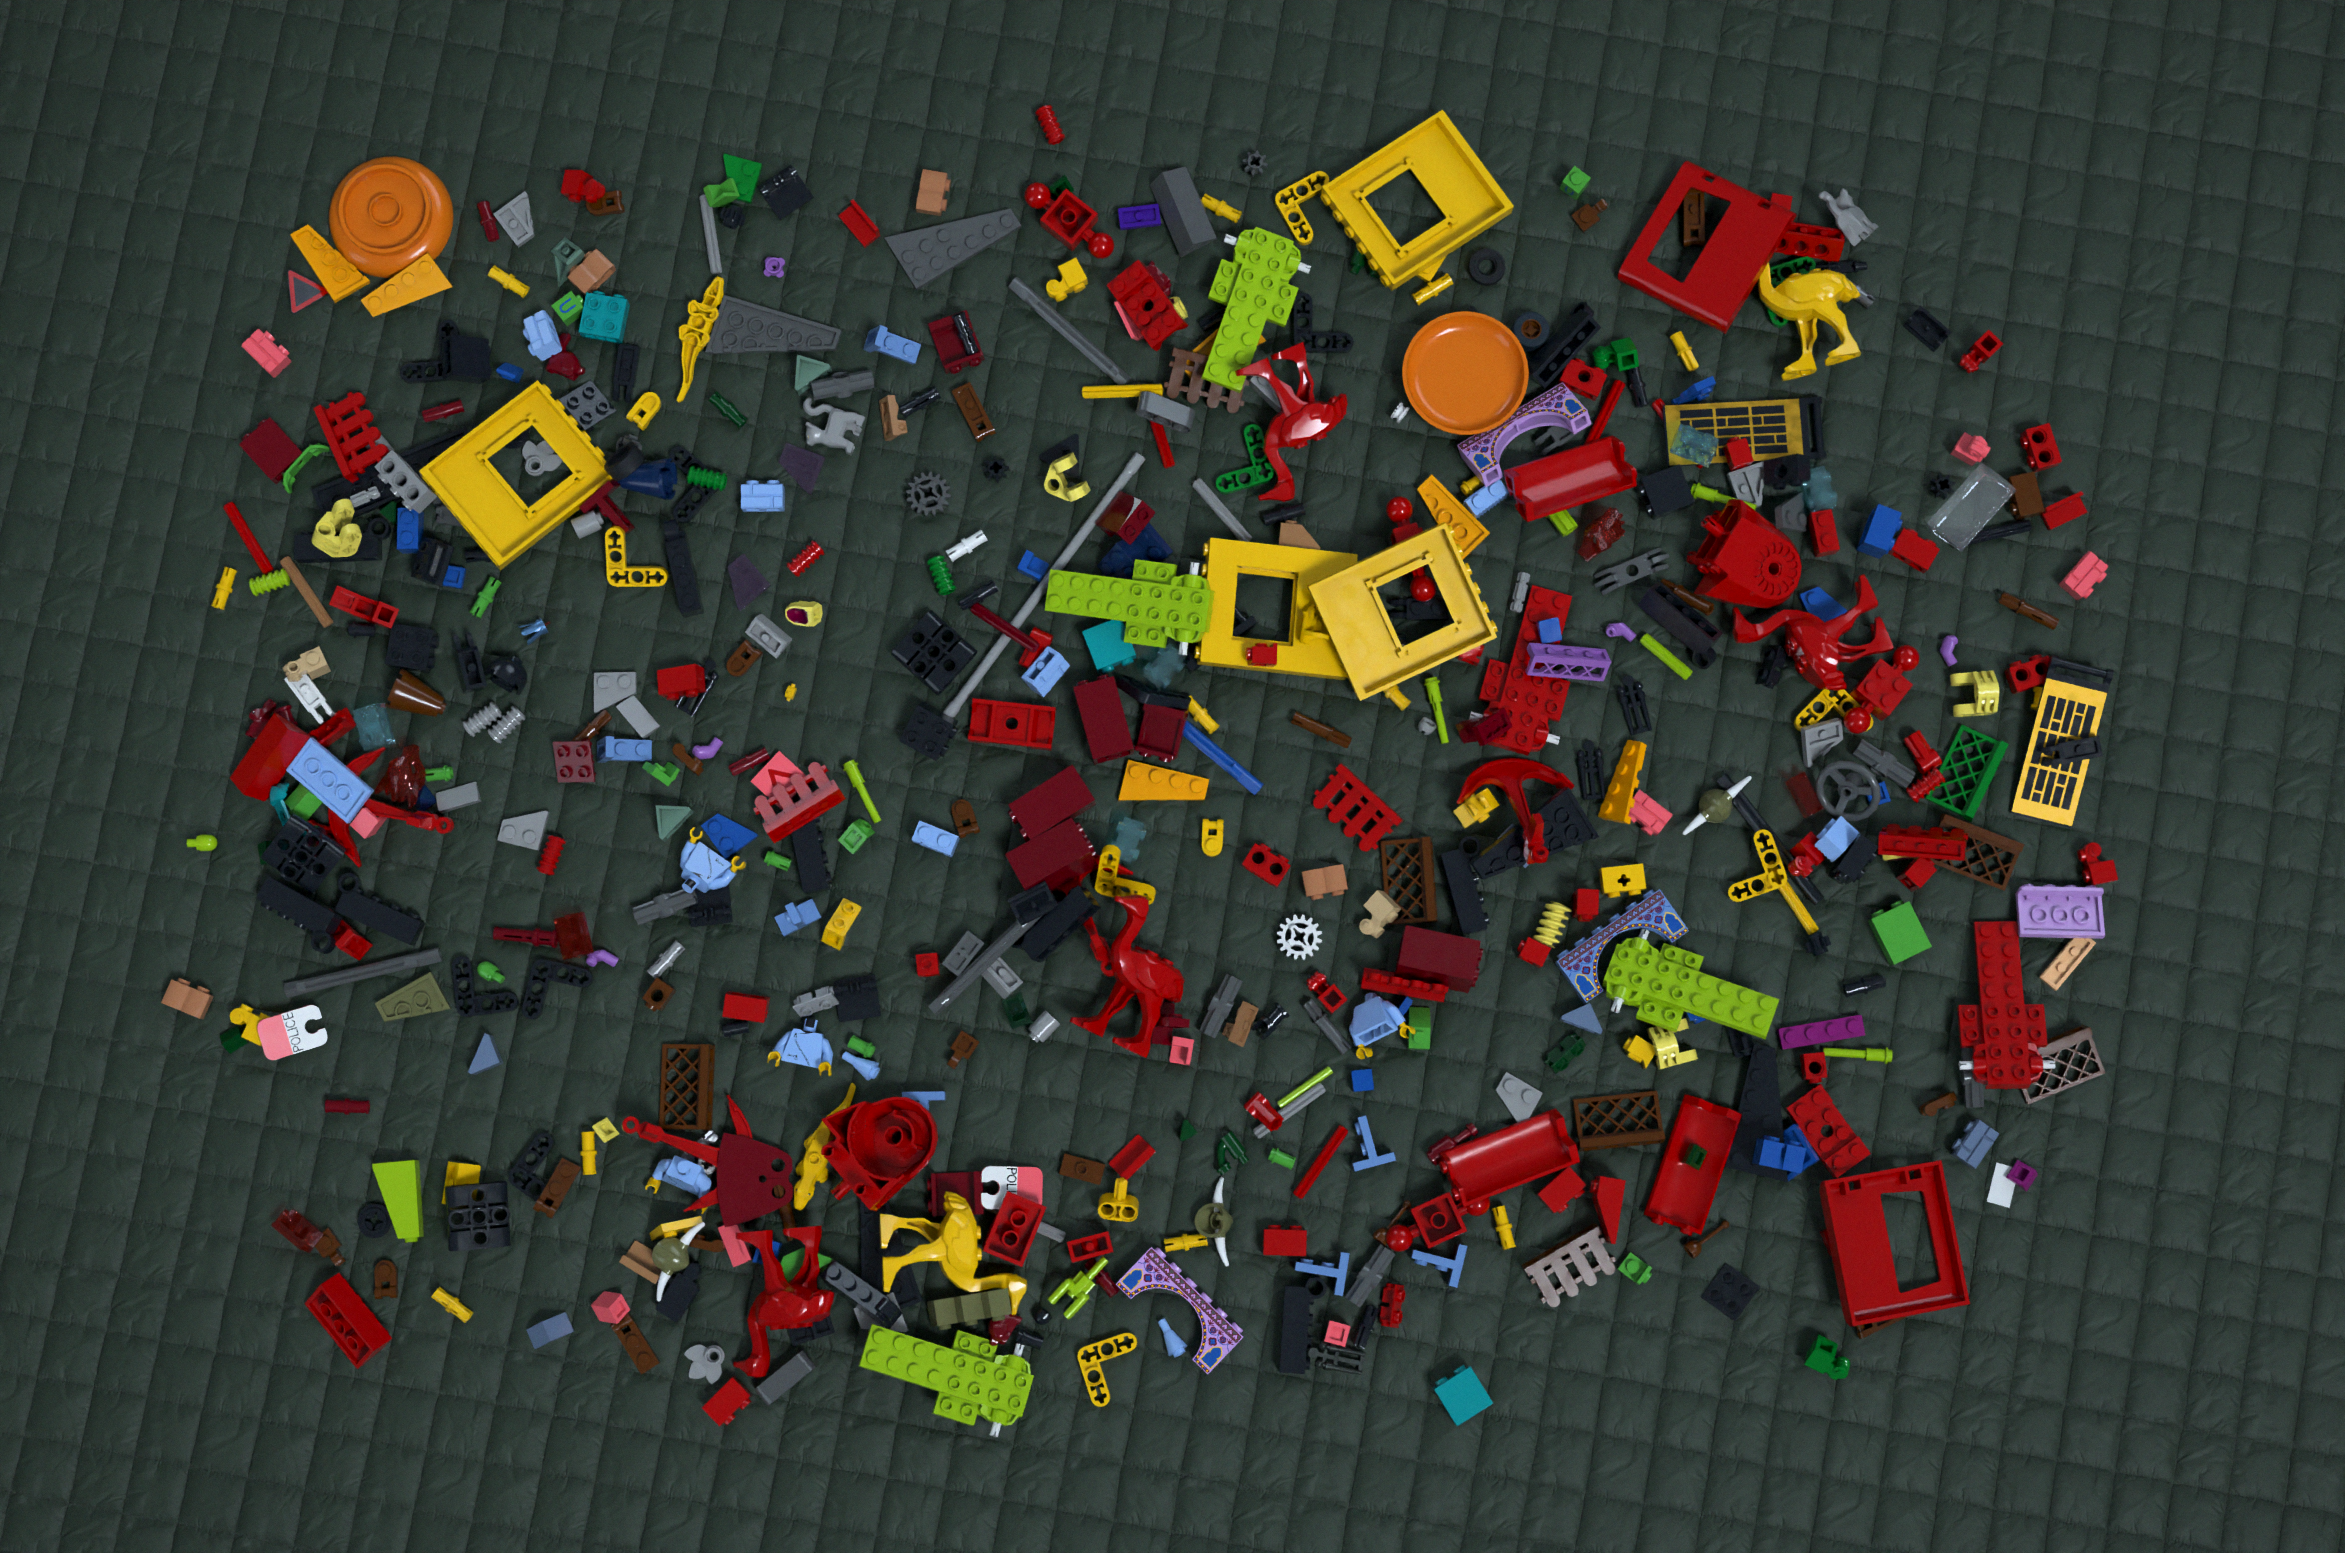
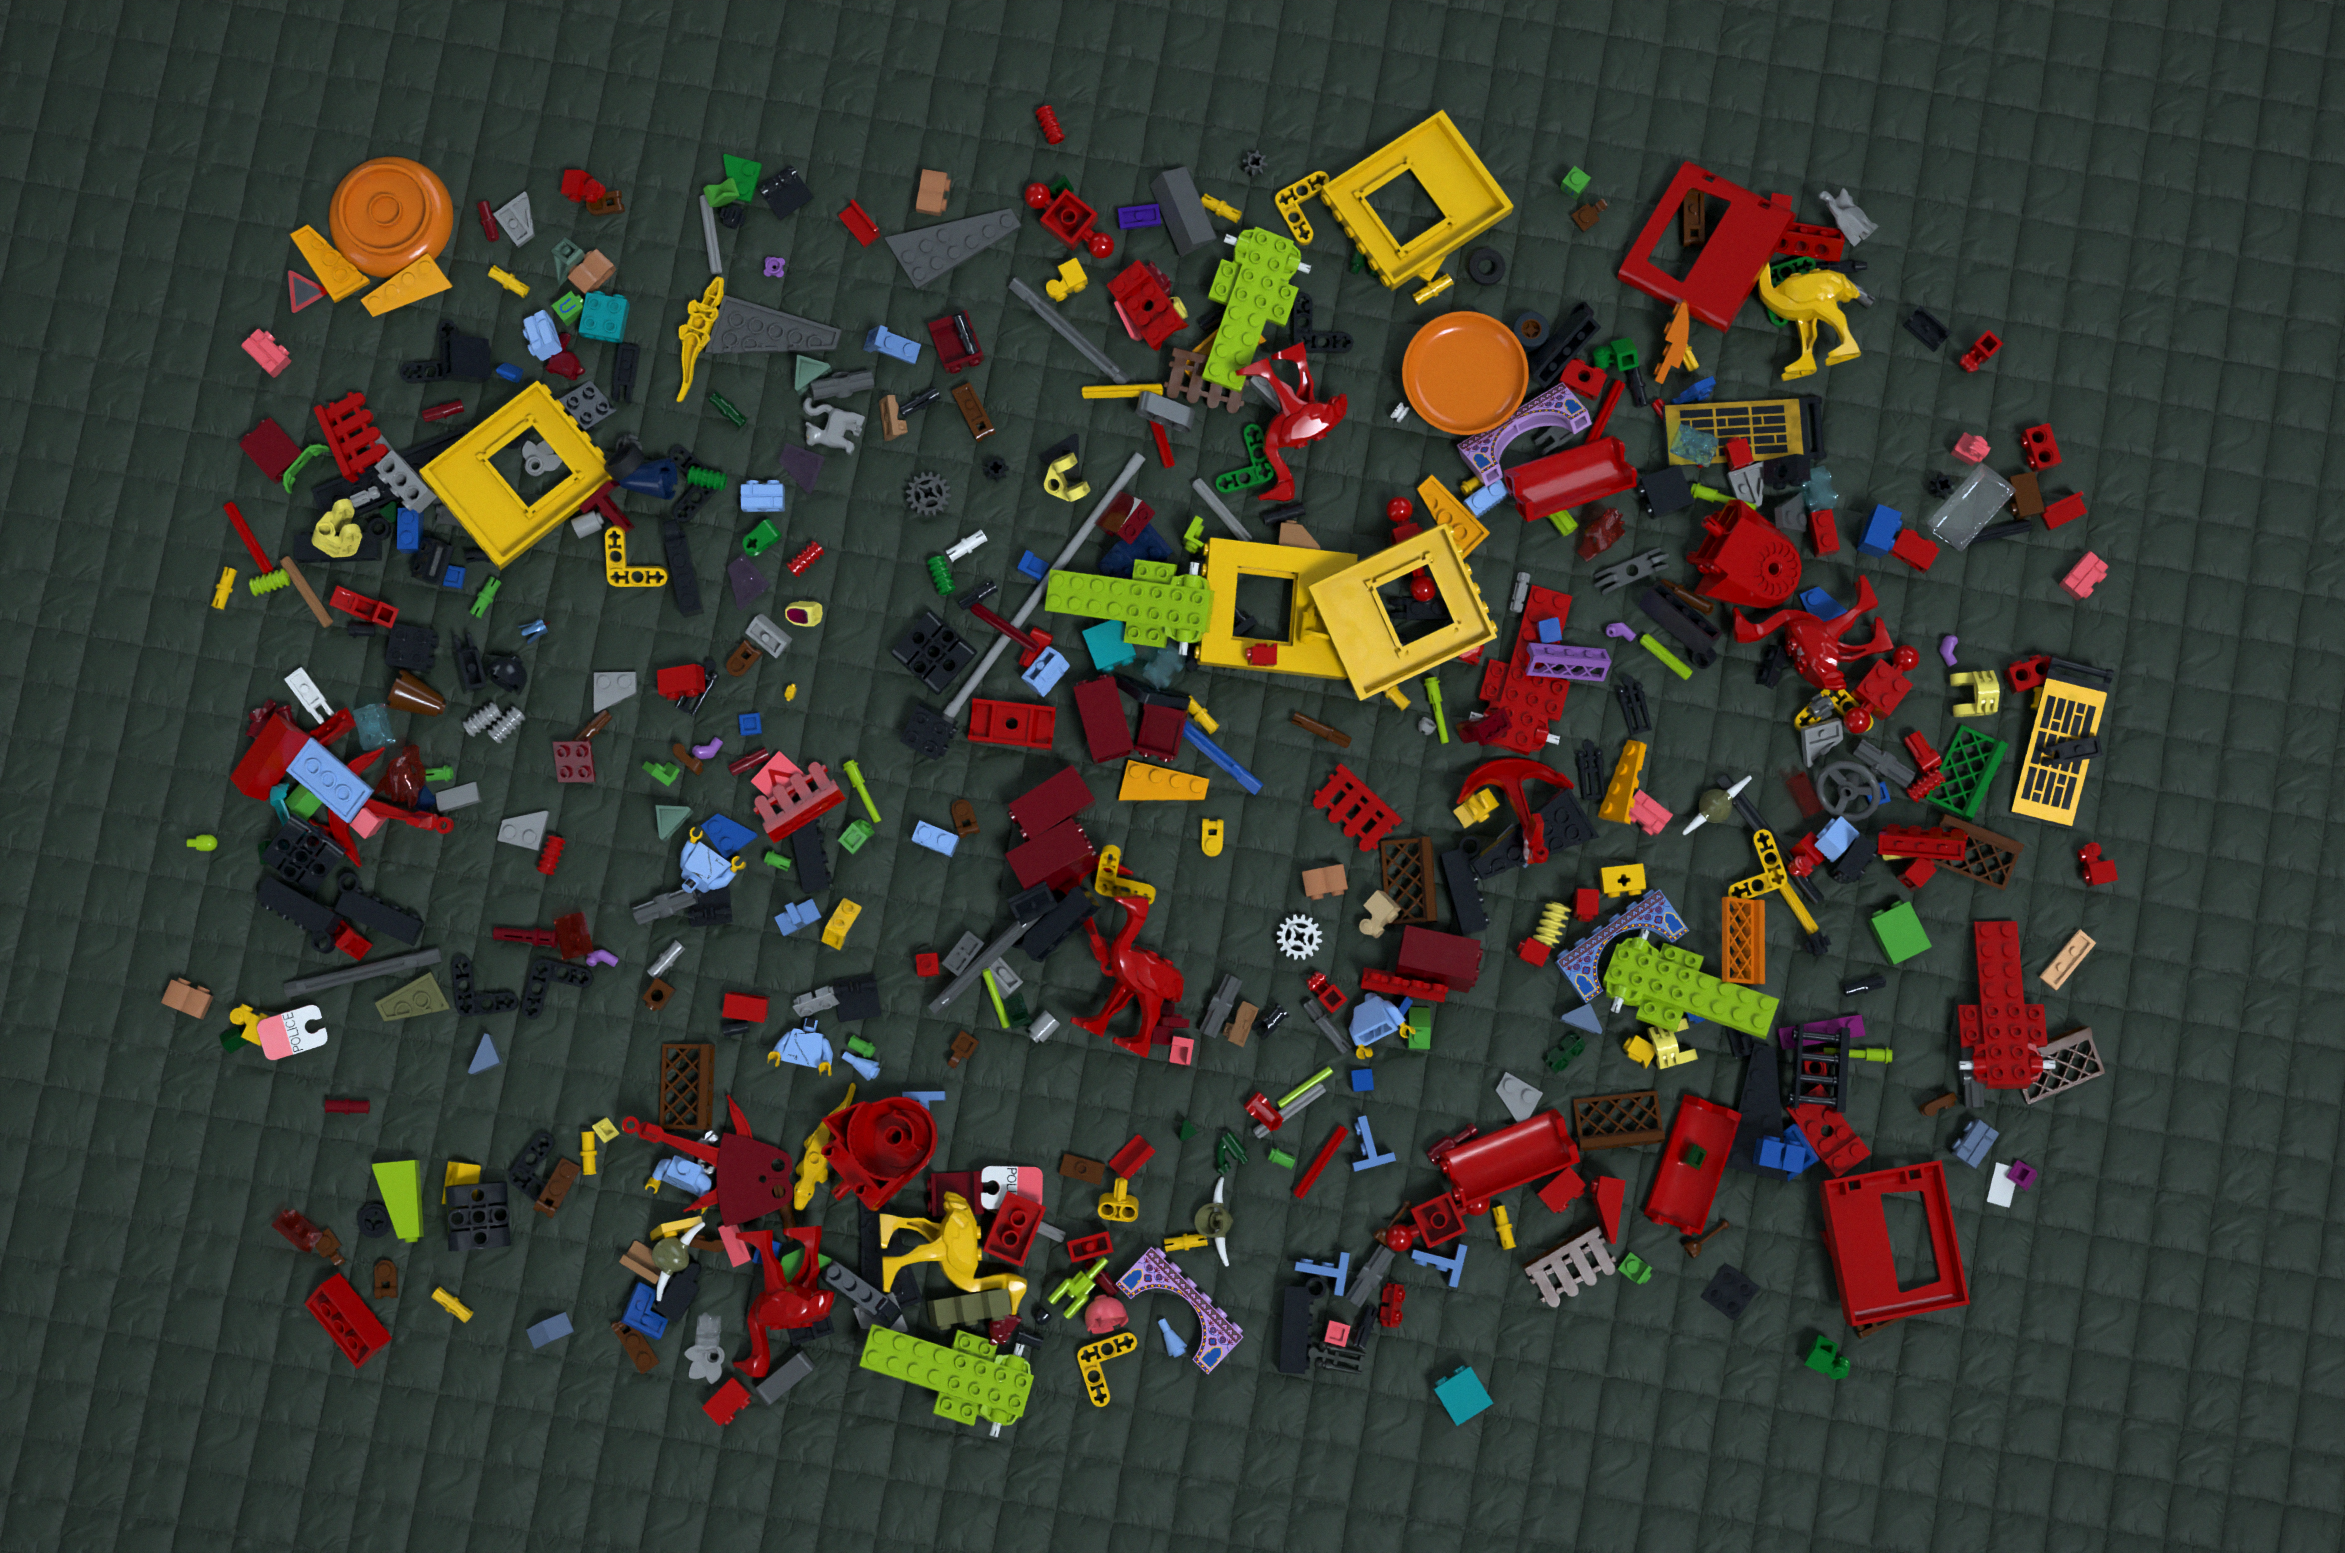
tan brick [283,646,331,682] -> none
bright green cylinder [477,961,505,984] -> none
coral panel [591,1291,630,1324] -> none
medium blue bracket [597,736,652,763] -> none
light grey slope [616,695,660,740] -> none
yellow plate [626,392,661,430] -> none
clear light blue brick [1111,817,1147,865] -> none
red brick [1241,843,1291,889] -> none
red brick [1263,1225,1307,1256] -> none
reddish brown axle [1998,592,2059,630] -> none
lavender bracket [2015,884,2105,939] -> none
none -> blue plate [621,1282,668,1340]
none -> clear beam [695,1313,721,1353]
none -> blue tile [739,713,762,736]
none -> green piece [742,518,782,557]
none -> lime bar [982,968,1010,1028]
none -> coral cylinder [1085,1295,1128,1334]
none -> lime bracket [1182,516,1204,554]
none -> orange slope [1653,299,1690,384]
none -> orange fence [1722,897,1765,985]
none -> black fence [1788,1023,1850,1114]
none -> dark grey gear [1808,693,1834,720]

